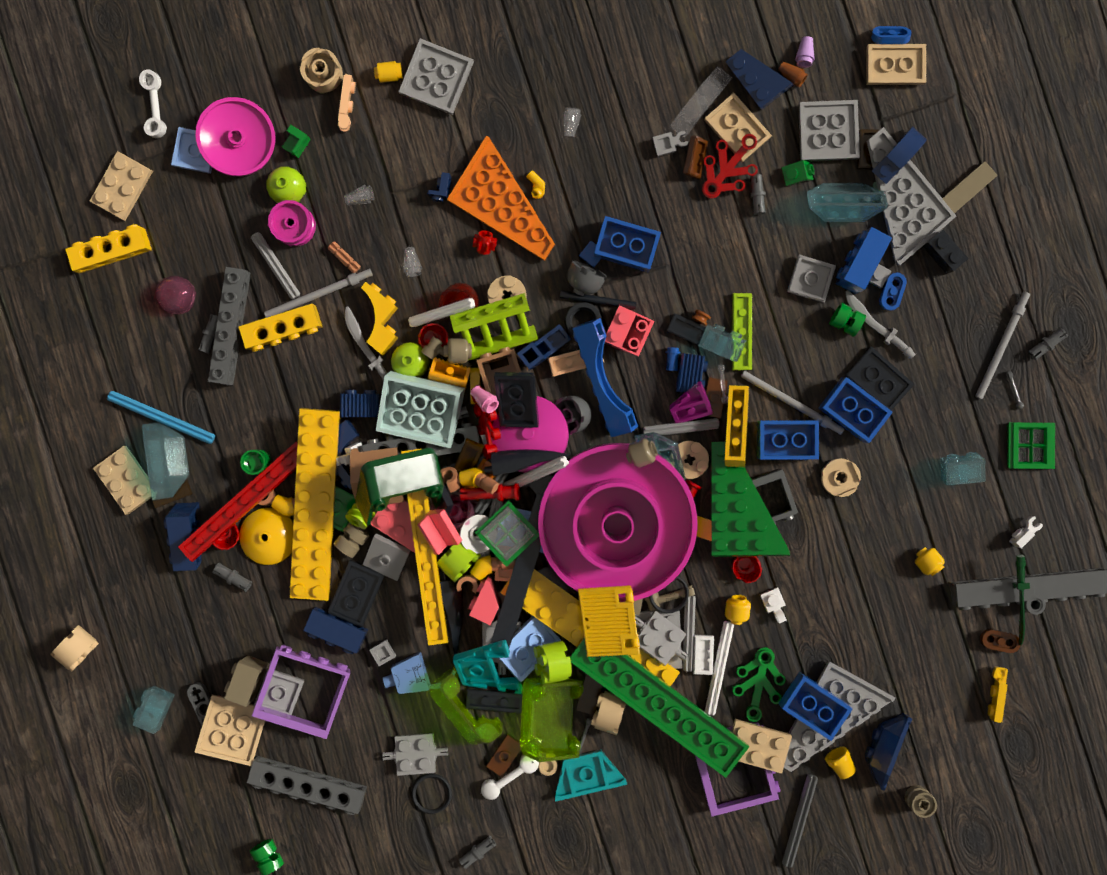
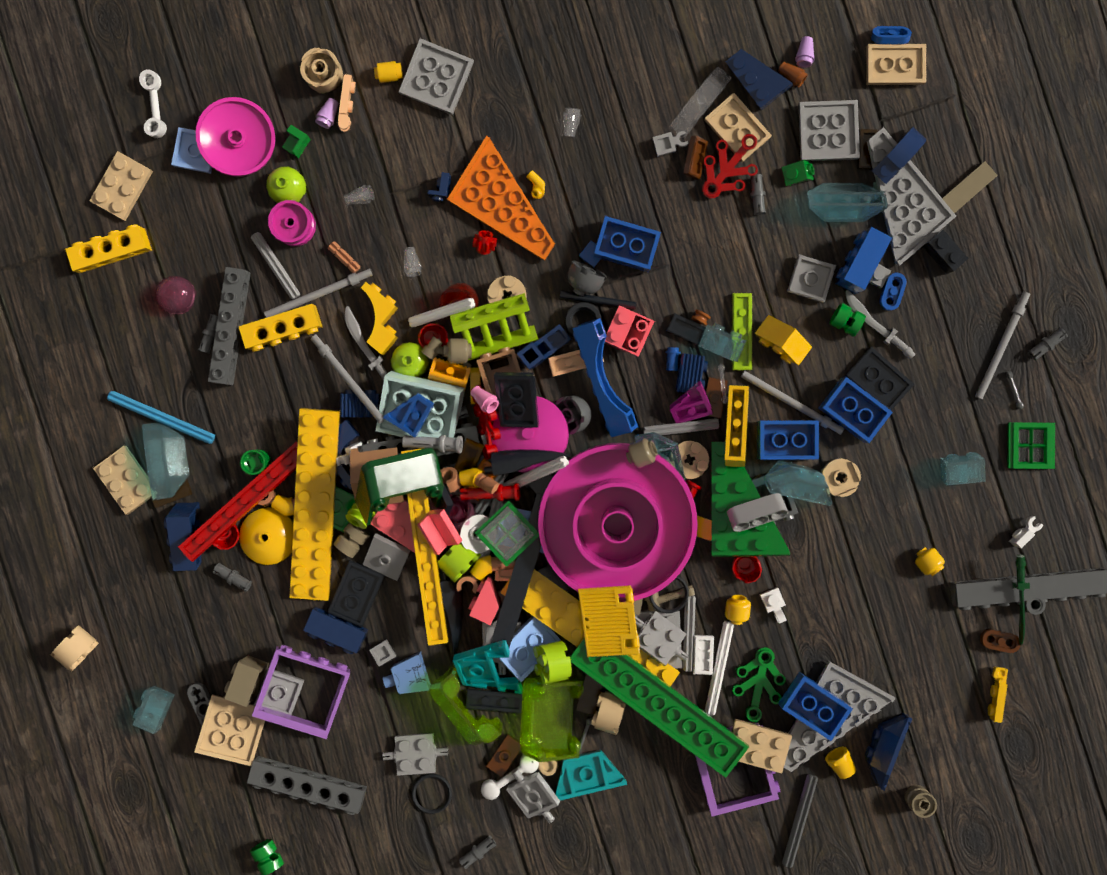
none -> light grey bar [311,335,385,424]
none -> lavender cone [315,98,339,129]
none -> blue wing [383,393,435,438]
none -> light grey pin [402,435,463,454]
none -> light grey plate [506,768,560,823]
none -> light grey beam [727,493,788,532]
none -> yellow brick [755,315,812,366]
none -> clear light blue wedge [763,460,832,506]

